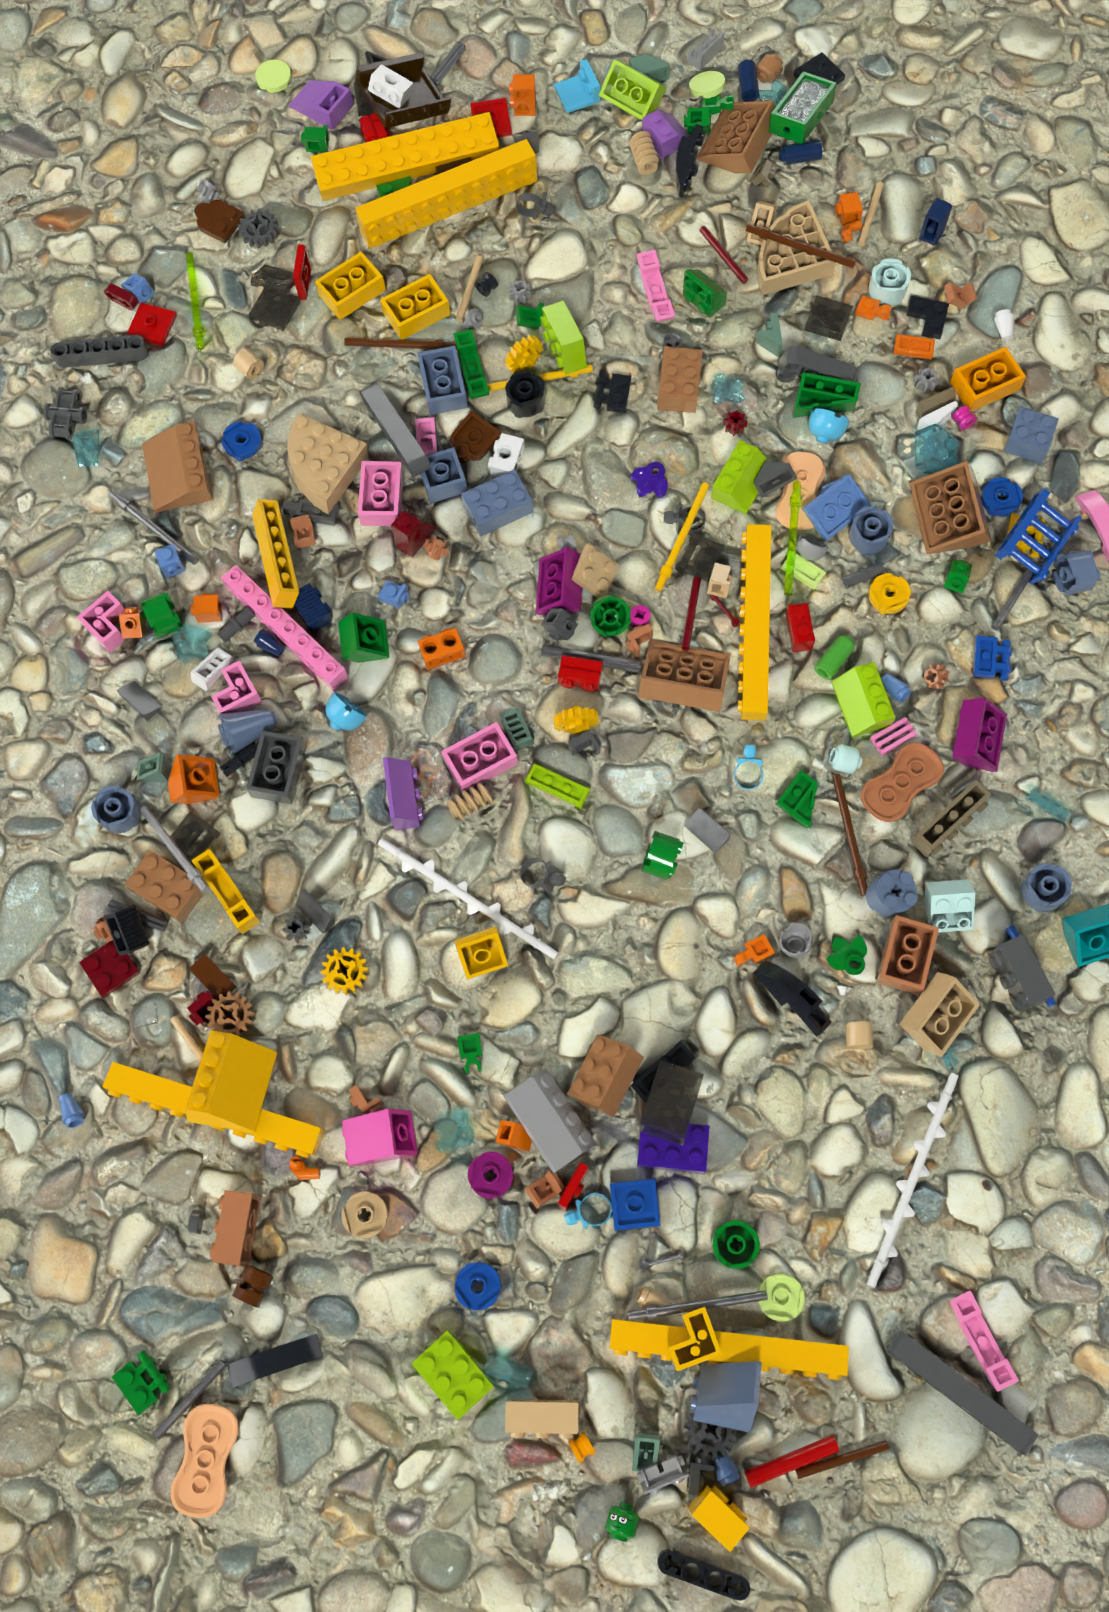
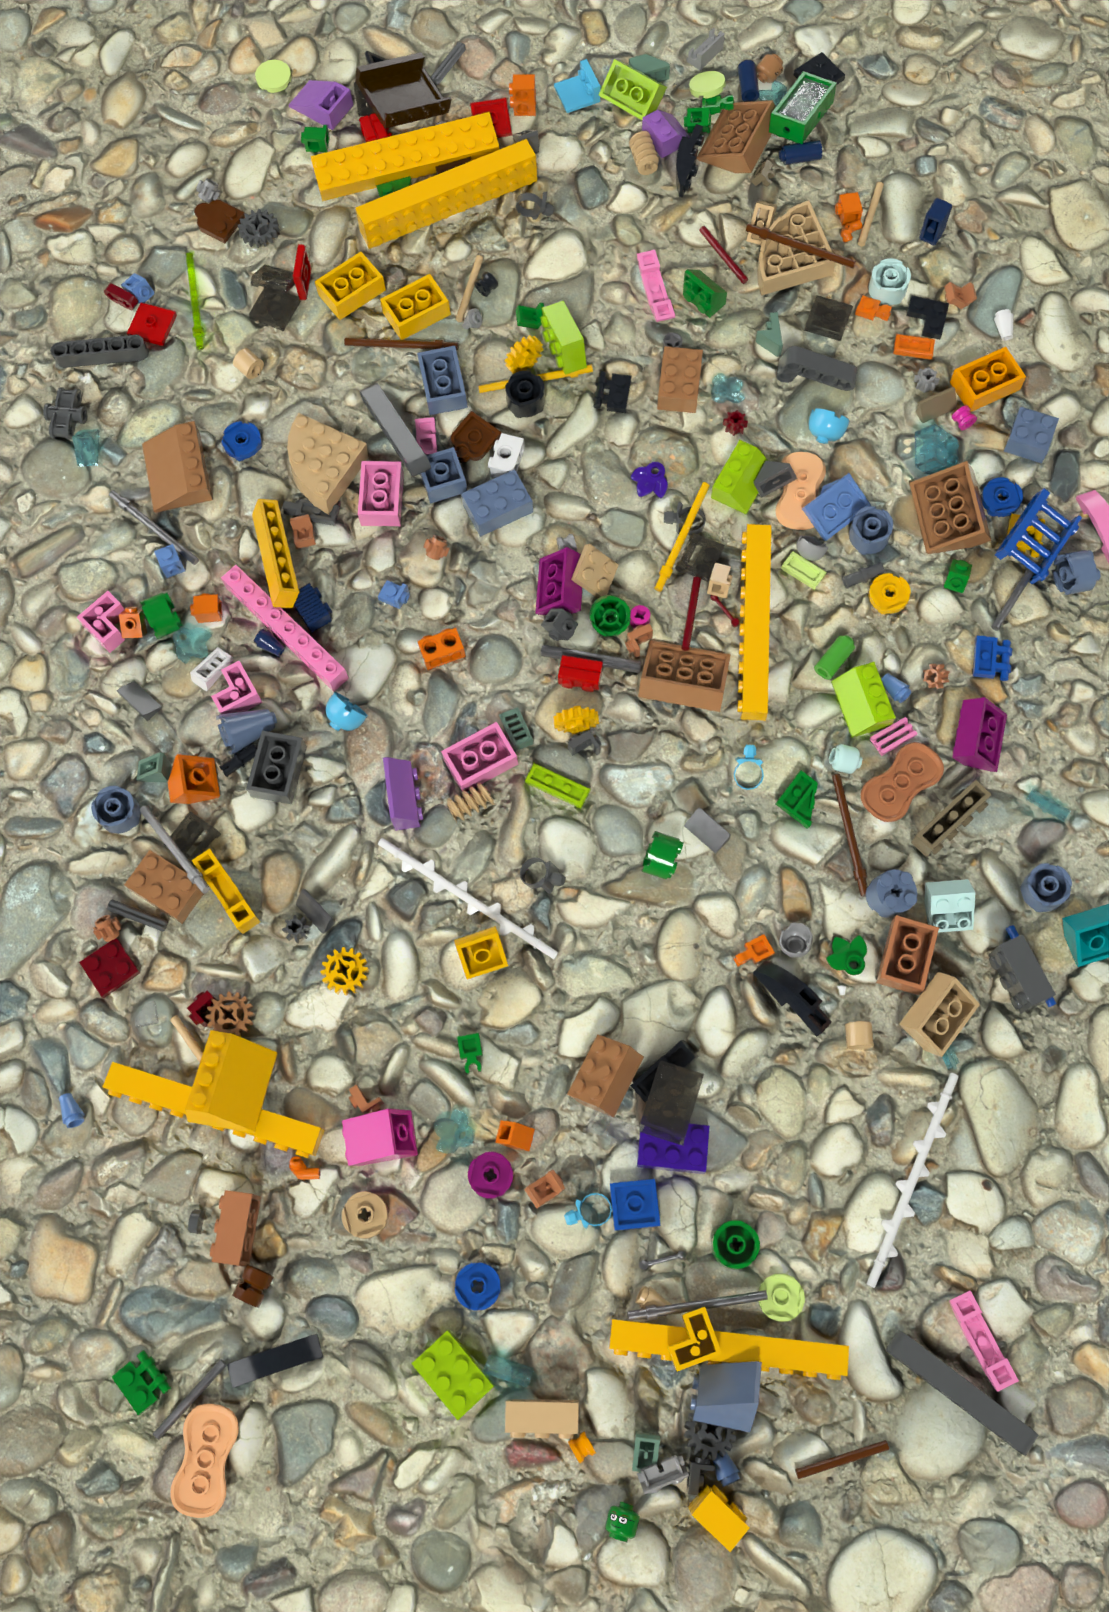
black brick [104,904,150,956] -> none
reddish brown slope [188,953,237,1000] -> none
dark grey pin [217,607,255,643] -> none
green slope [338,612,390,663] -> none
white brick [368,64,413,109] -> none
dark red slope [391,510,436,558] -> none
green slope [453,329,490,399] -> none
light grey slope [503,1069,597,1173] -> none
light grey gear [509,280,532,305] -> none
red plate [558,1163,589,1211] -> none
black beam [657,1549,750,1601] -> none
red piece [744,1435,840,1488] -> none
clear neon green bar [784,482,802,596] -> none
red brick [785,603,815,652] -> none
green wedge [792,372,861,418] -> none
white slope [917,401,958,438] -> none

